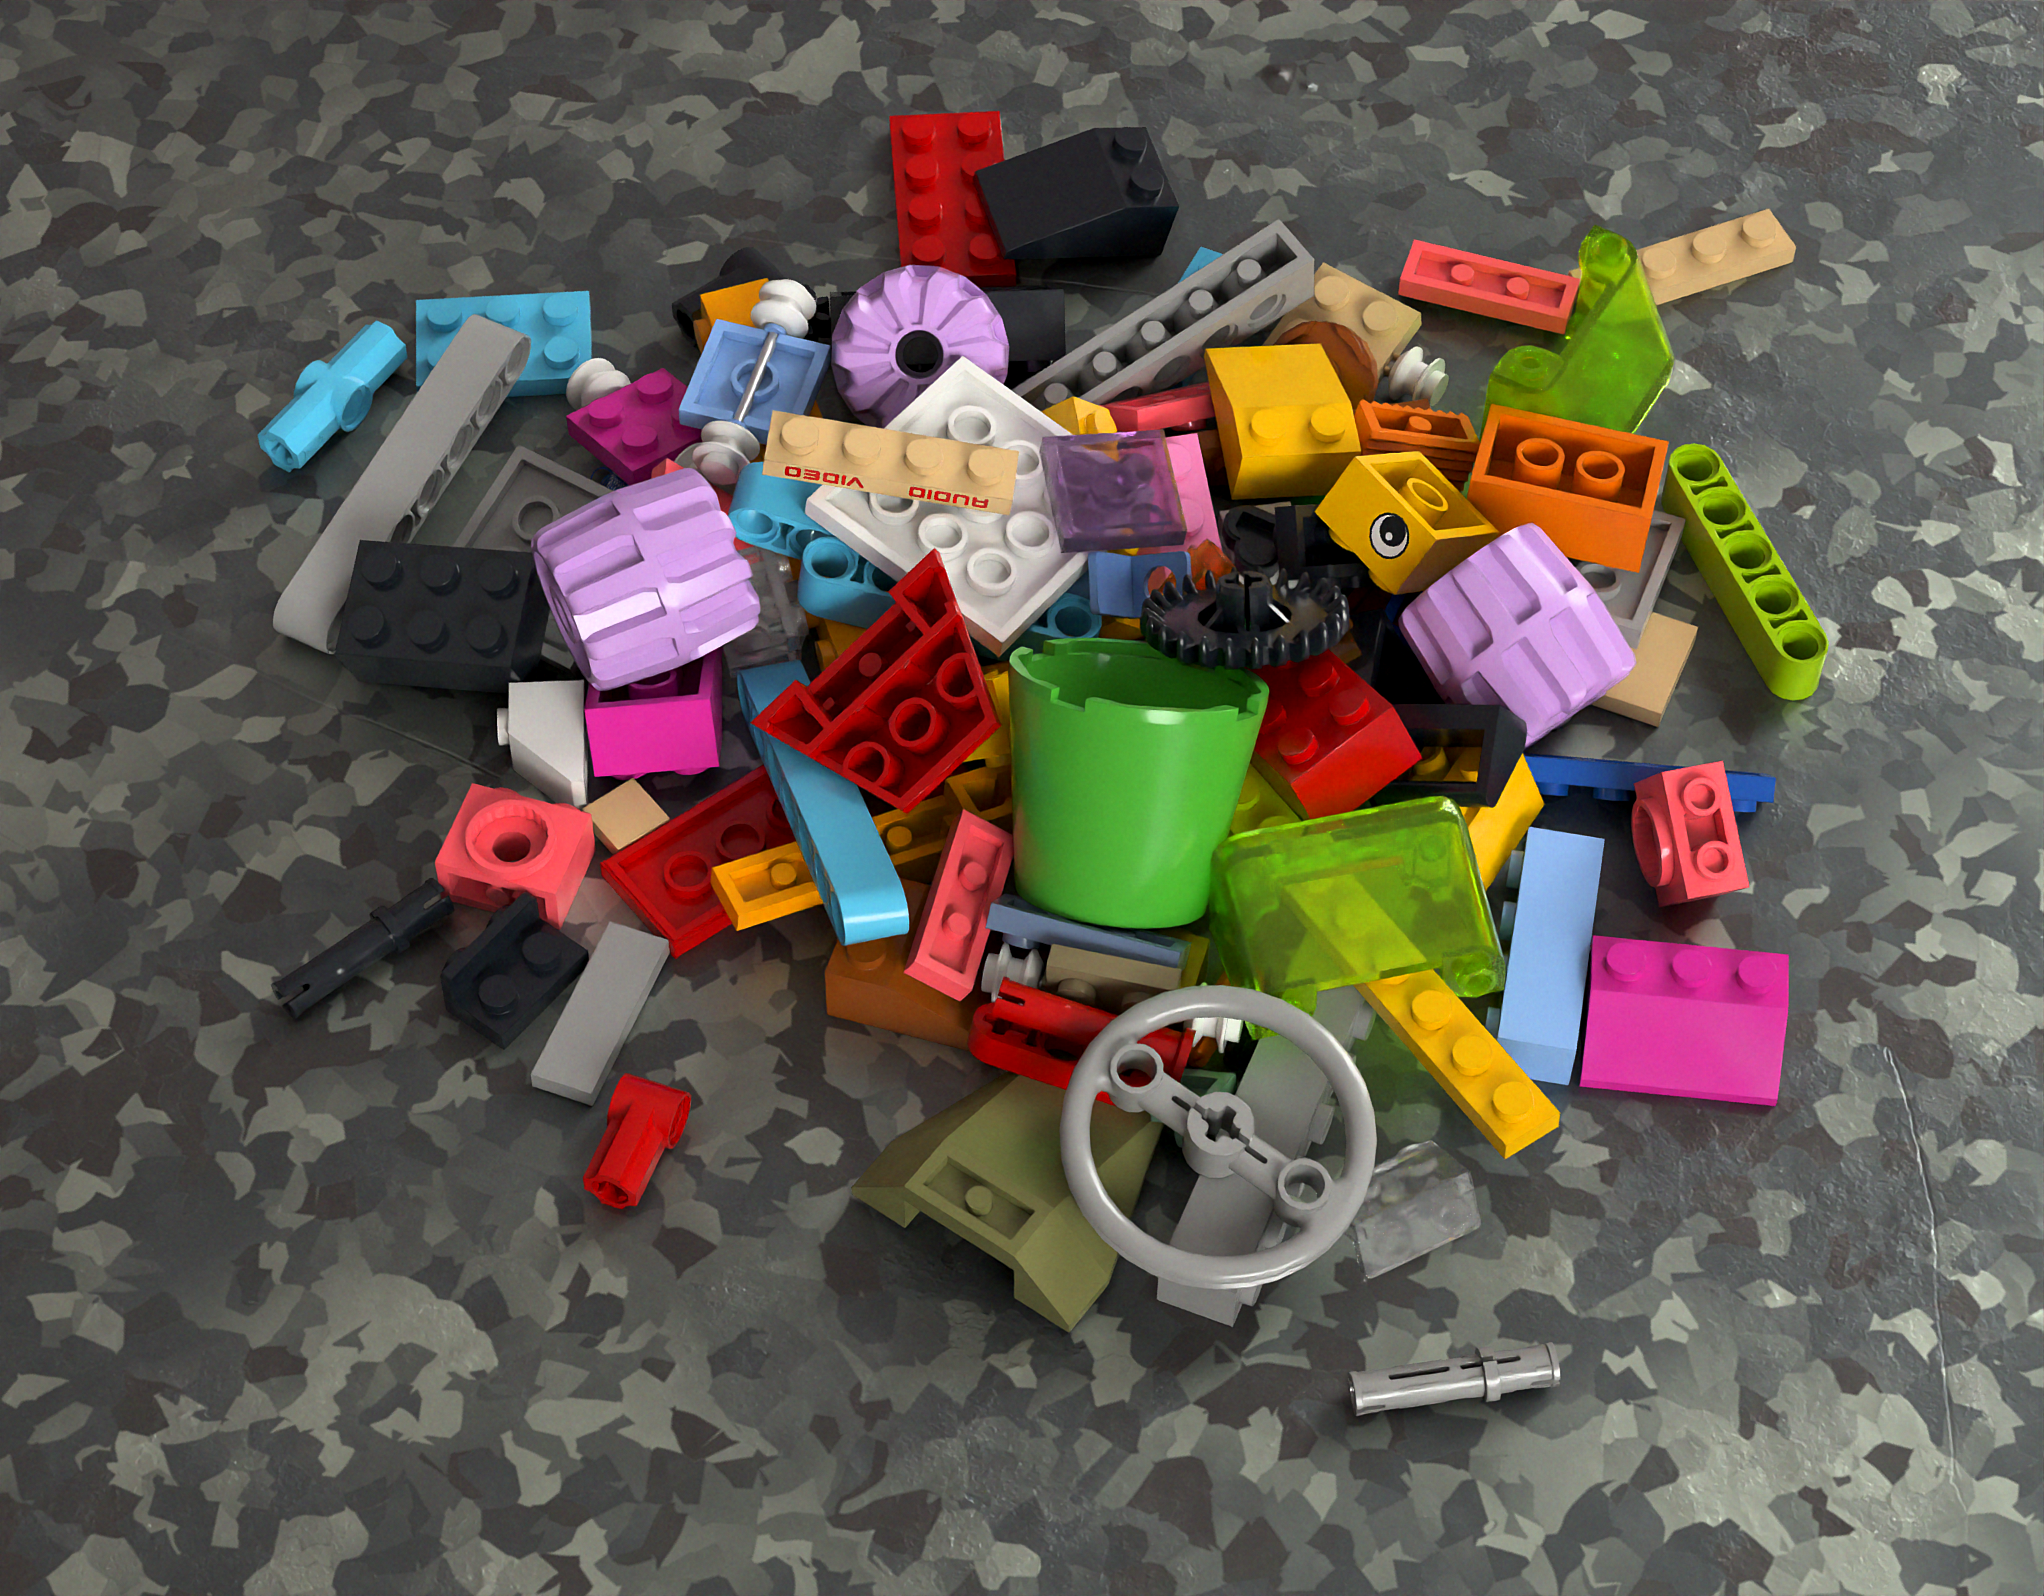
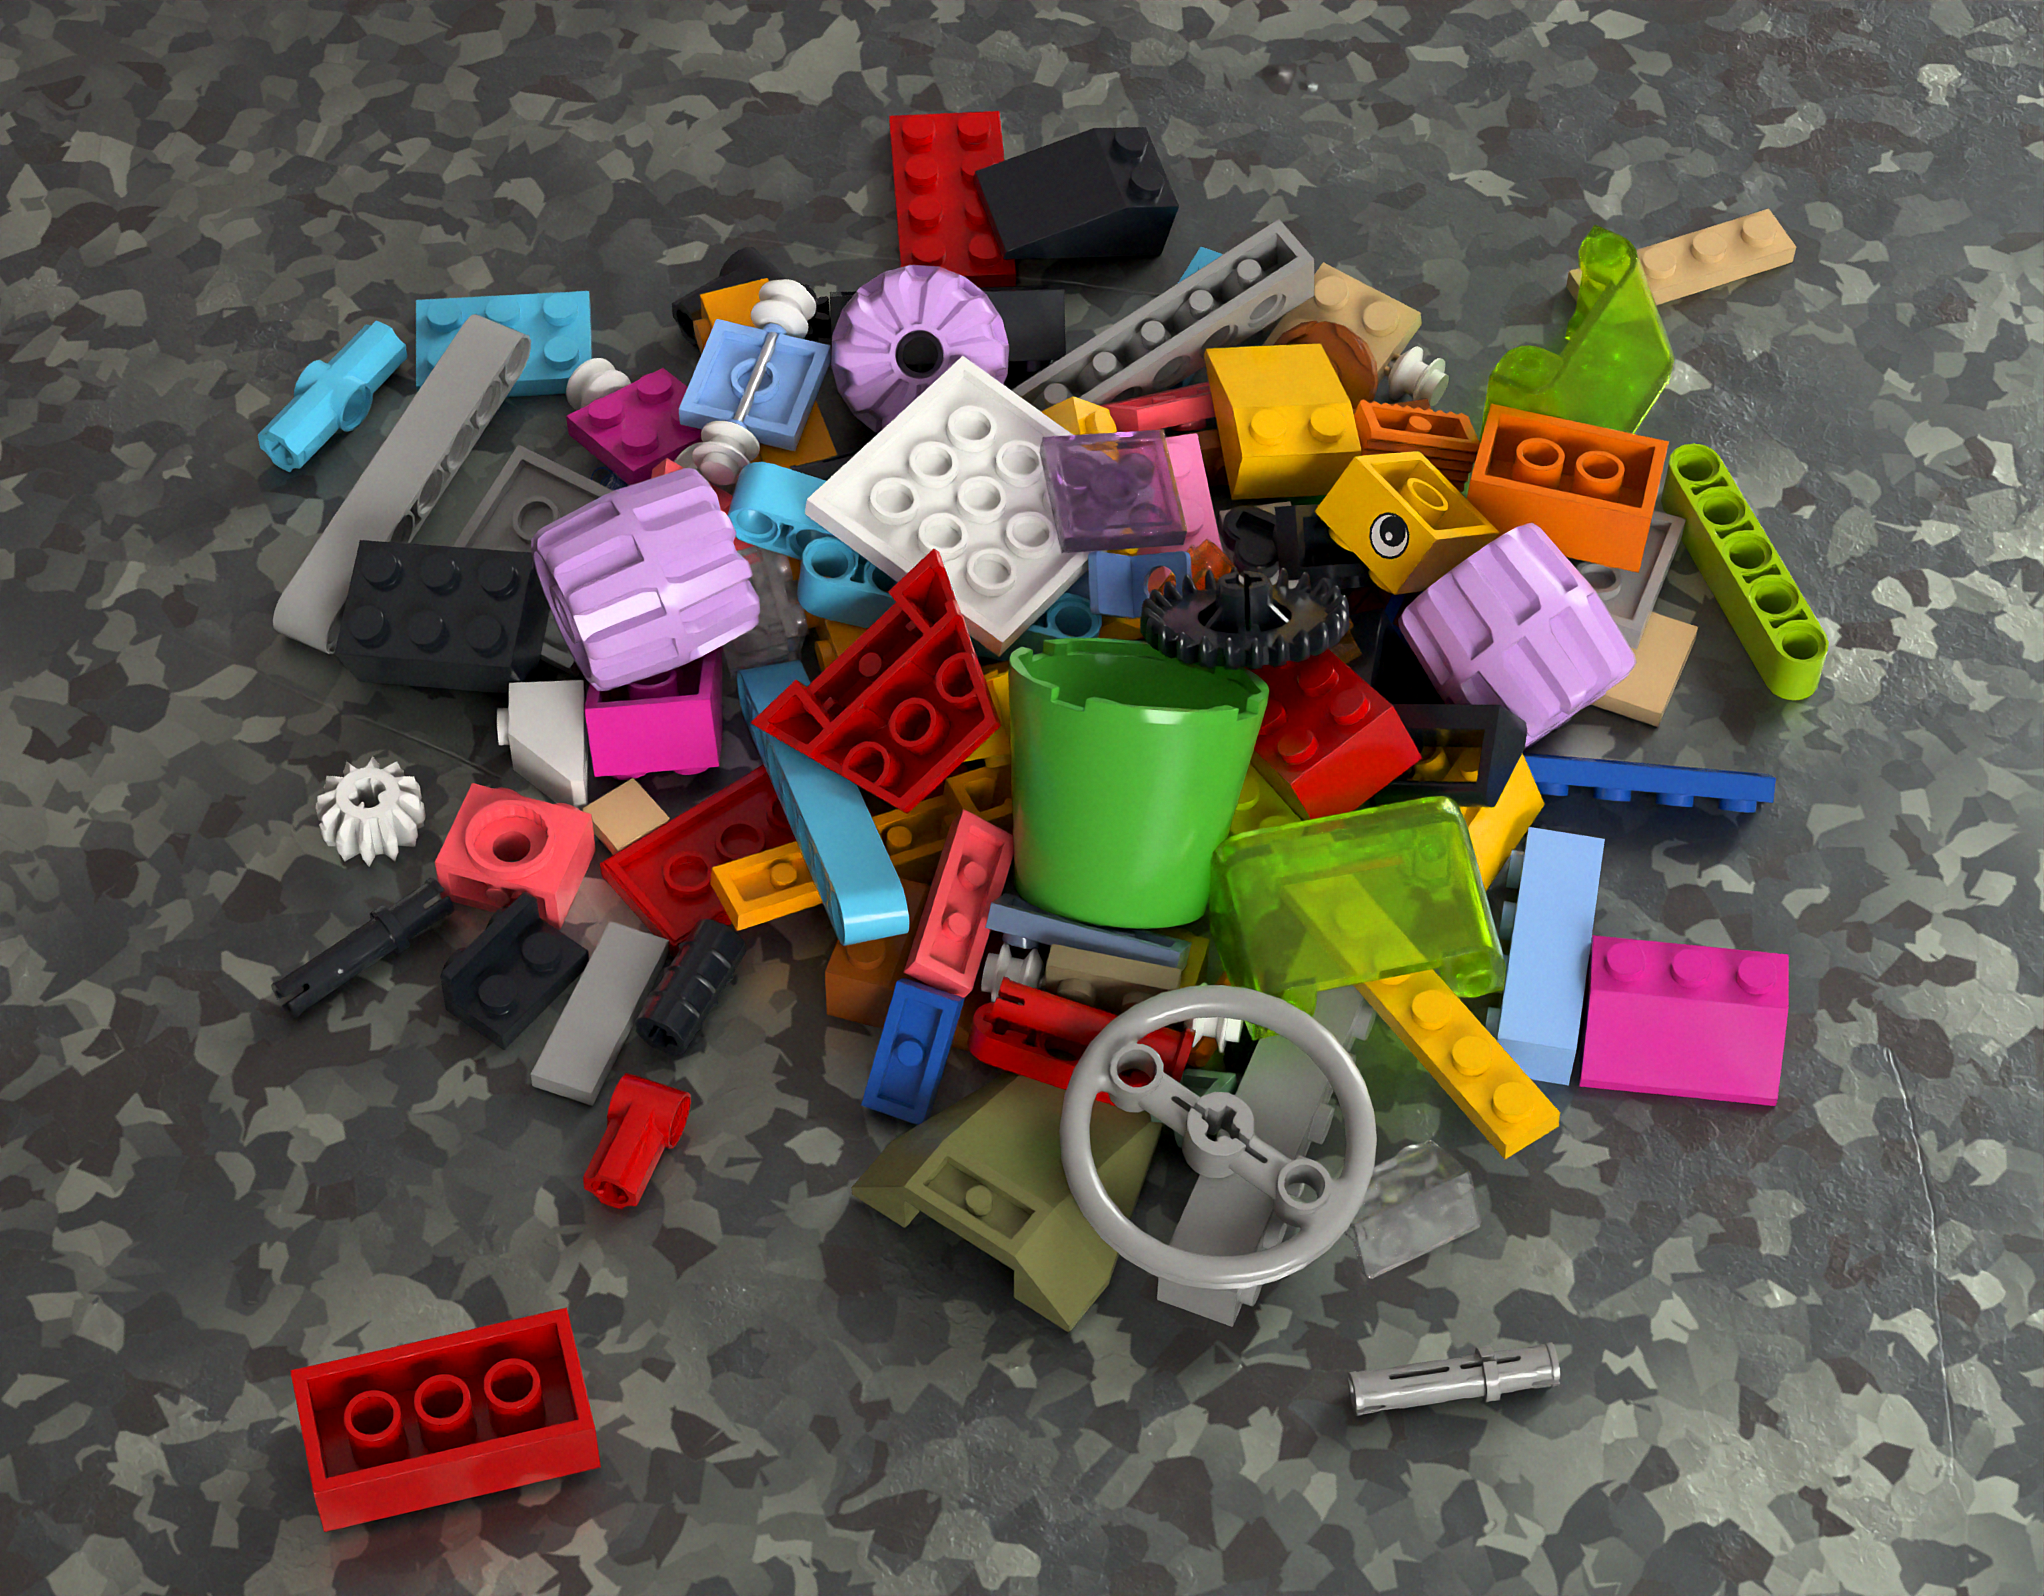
tan plate [762,410,1019,515] -> none
coral plate [1398,239,1580,335] -> none
coral brick [1631,761,1749,907] -> none
none -> red brick [290,1307,601,1532]
none -> white gear [316,756,426,867]
none -> black axle [635,919,746,1055]
none -> blue plate [861,977,965,1125]

